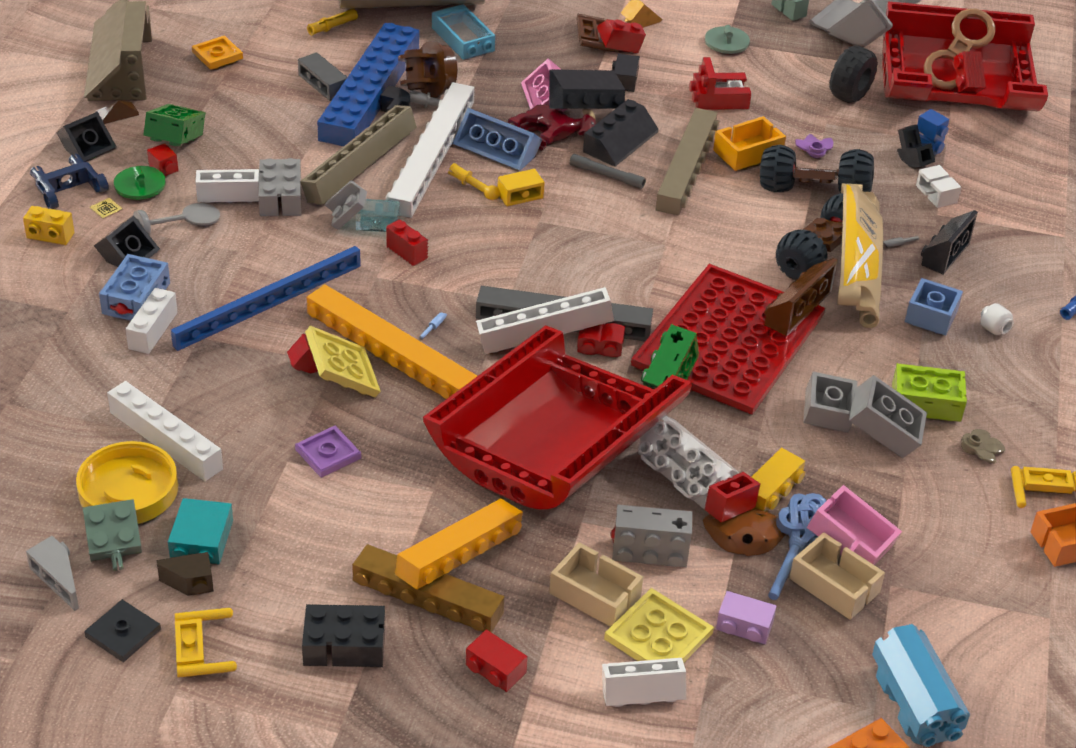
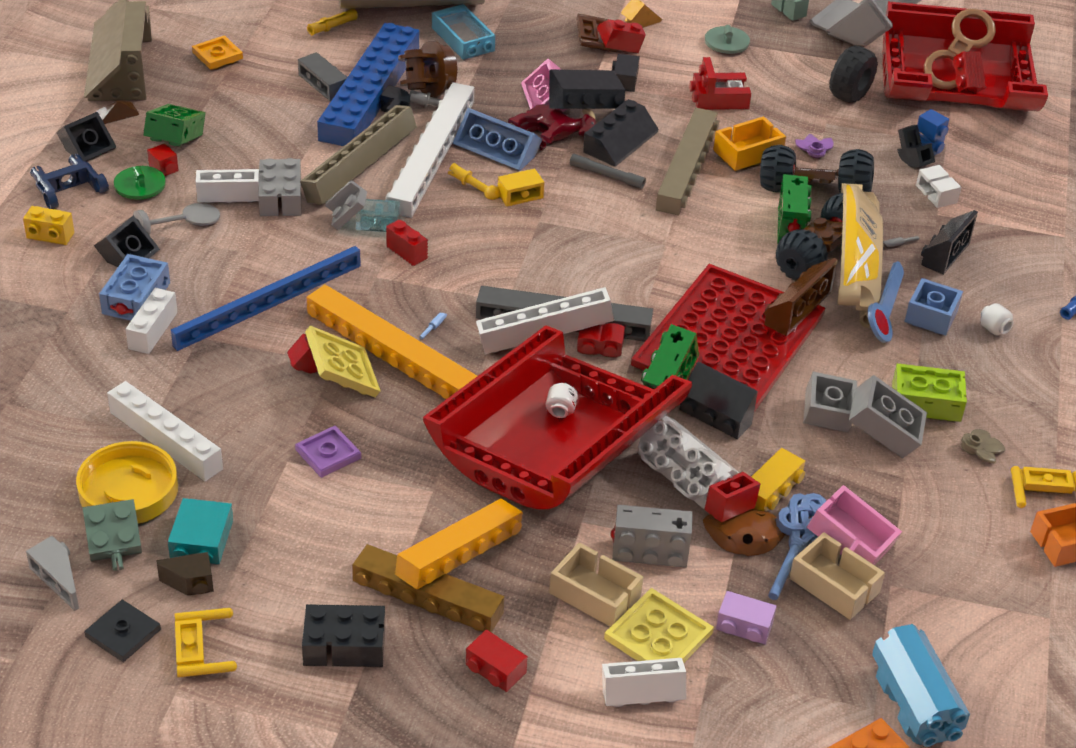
clear yellow sticker [90,198,123,218] -> none
none -> white head [545,383,578,418]
none -> black slope [679,361,758,440]
none -> green piece [777,174,811,244]
none -> medium blue piece [868,261,904,343]

